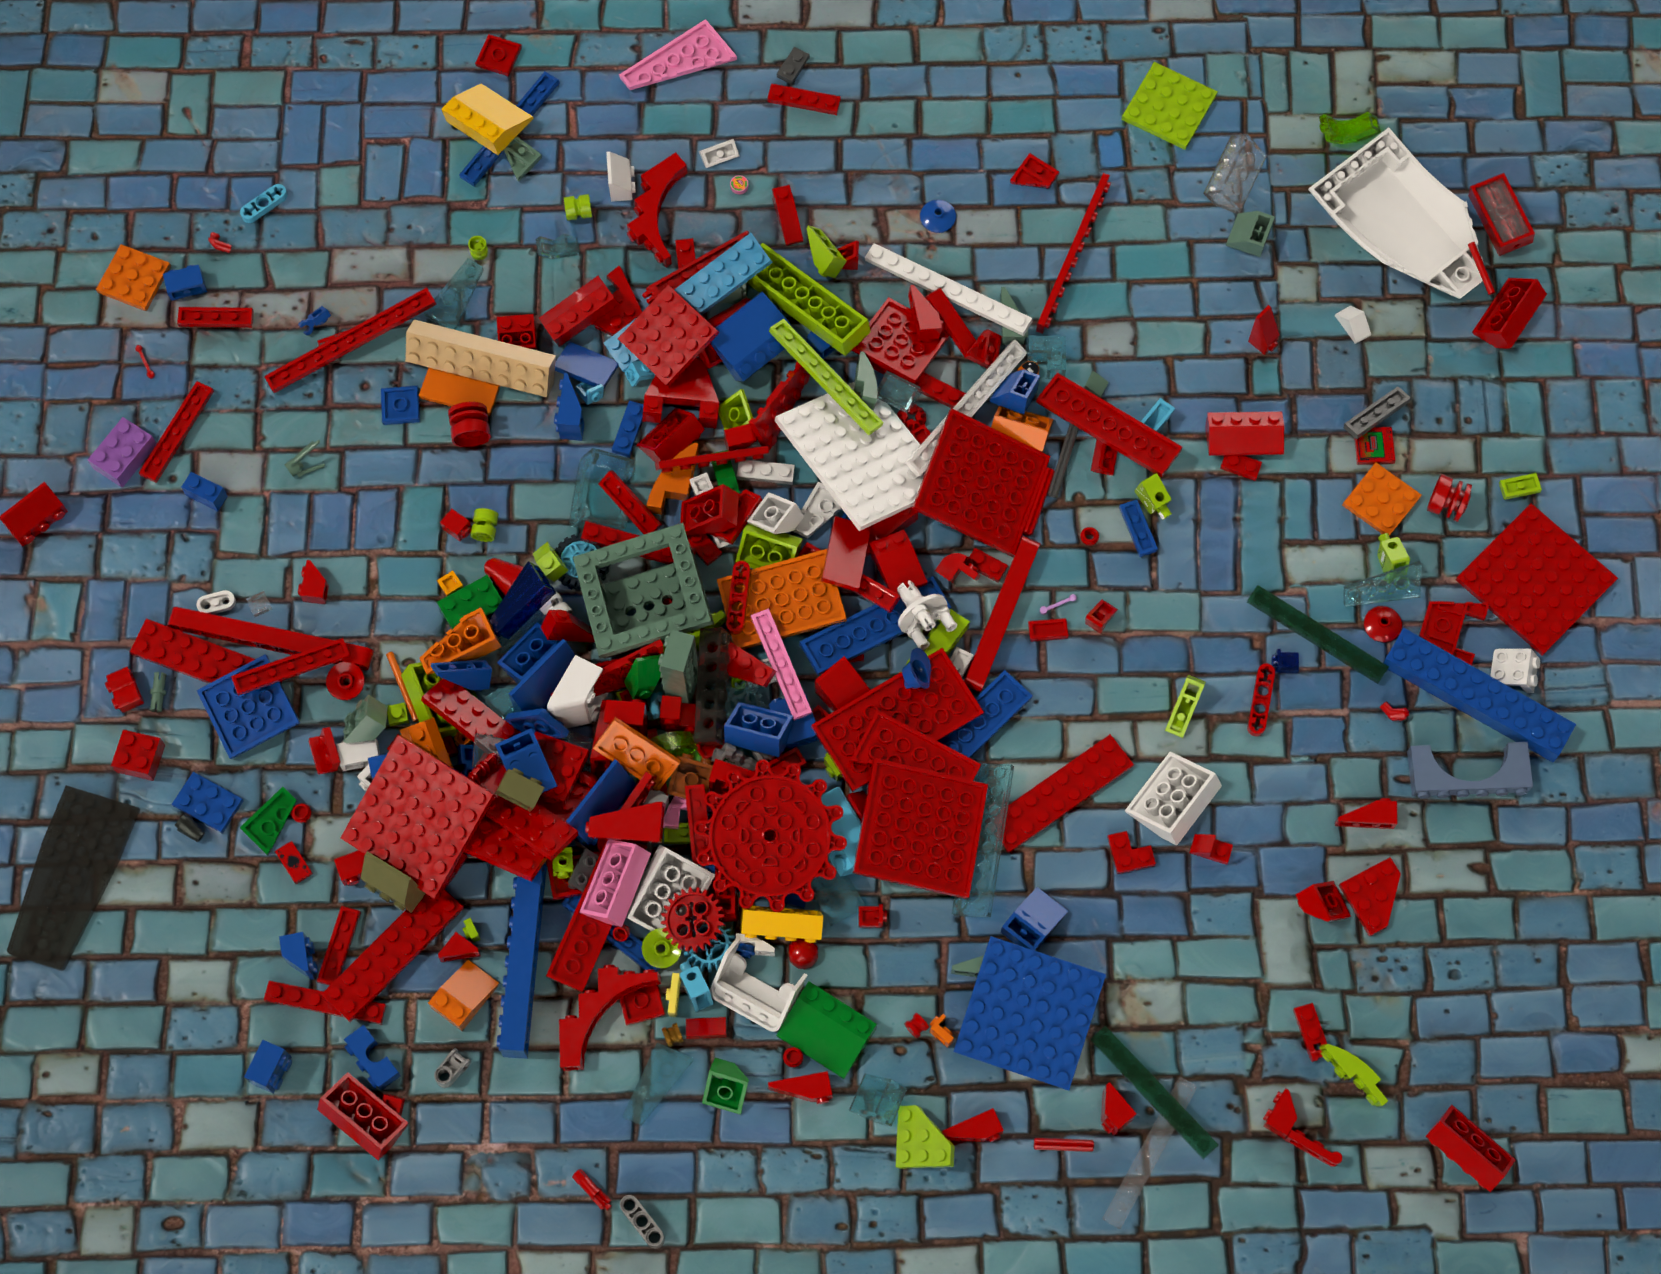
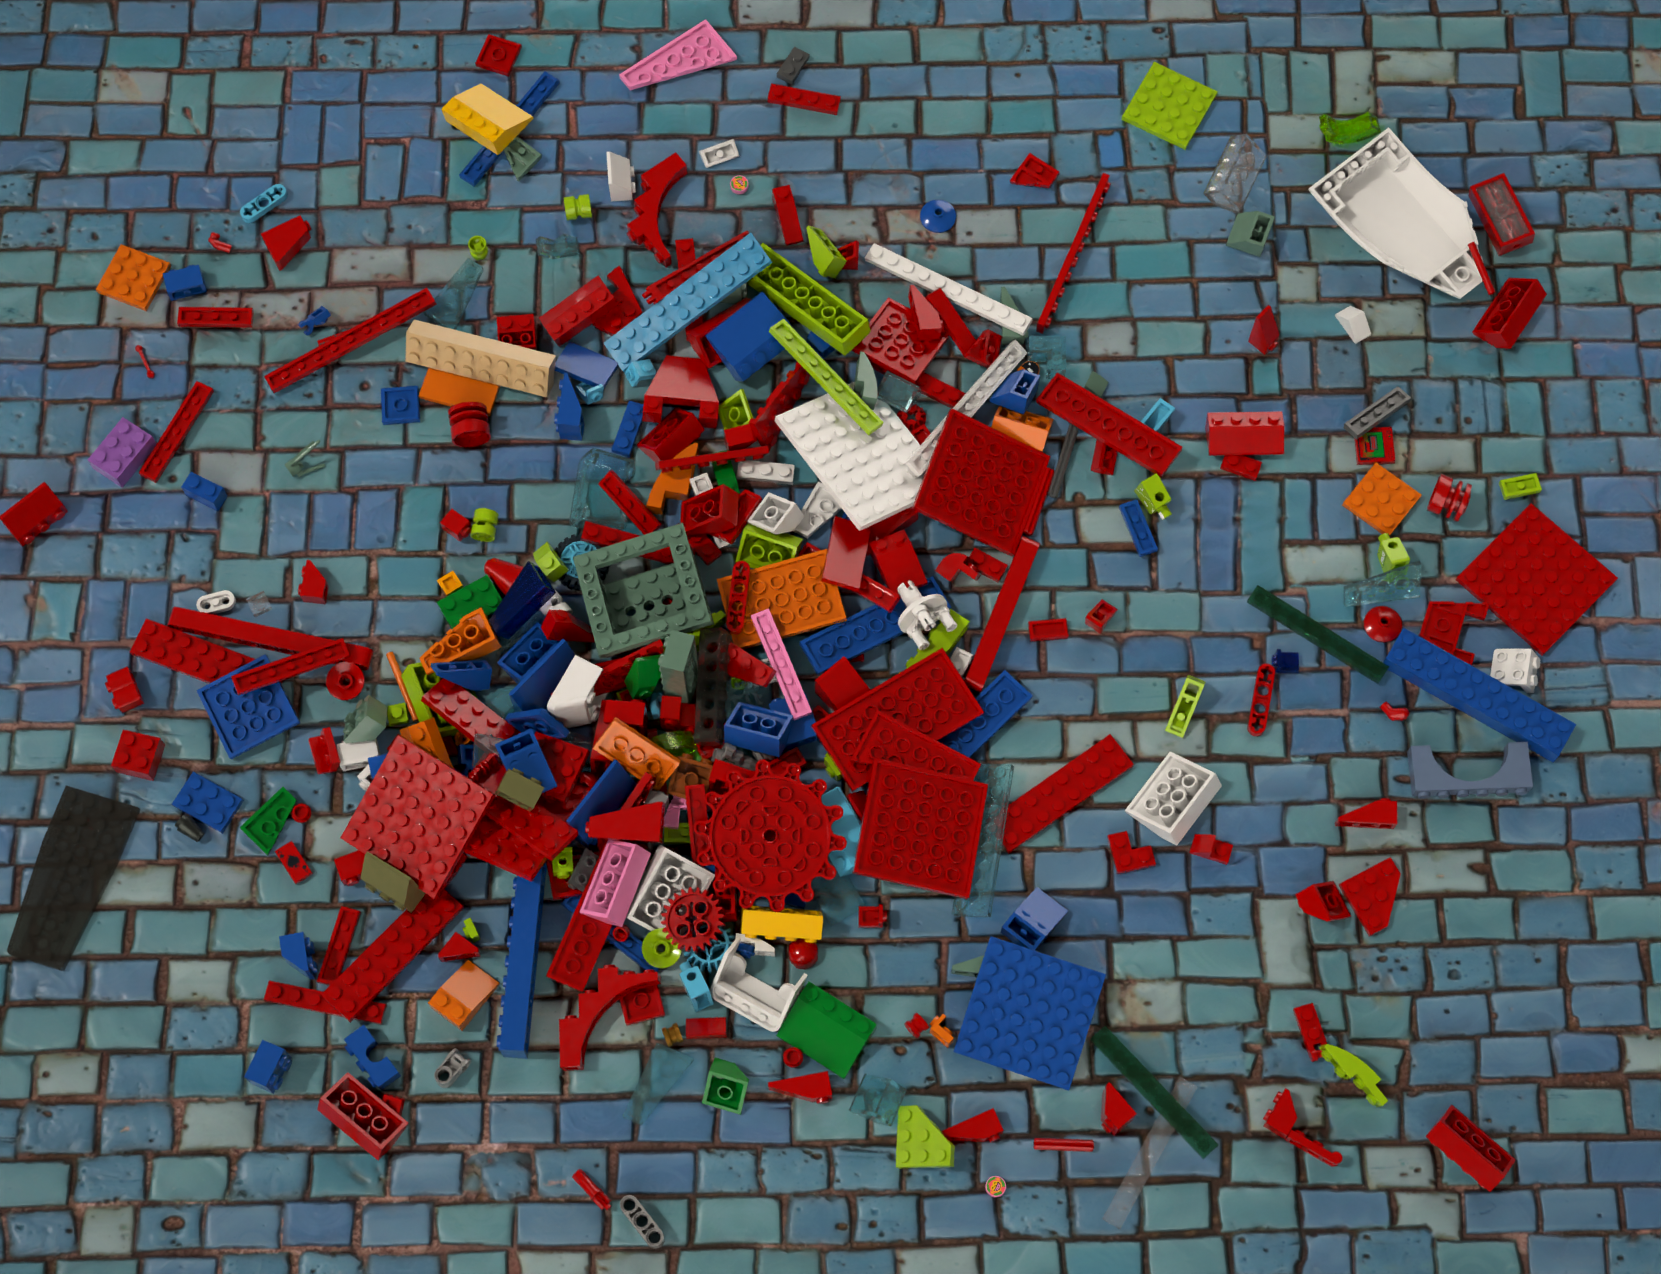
sand green pin [150,672,167,713] -> none
red plate [618,285,719,387] -> none
light yellow plate [666,973,681,1017] -> none
blue piece [902,648,931,689] -> none
lavender hinge [1040,594,1077,615] -> none
red plate [1080,527,1099,546] -> none
none -> red slope [261,215,312,271]
none -> tile [985,1176,1006,1198]

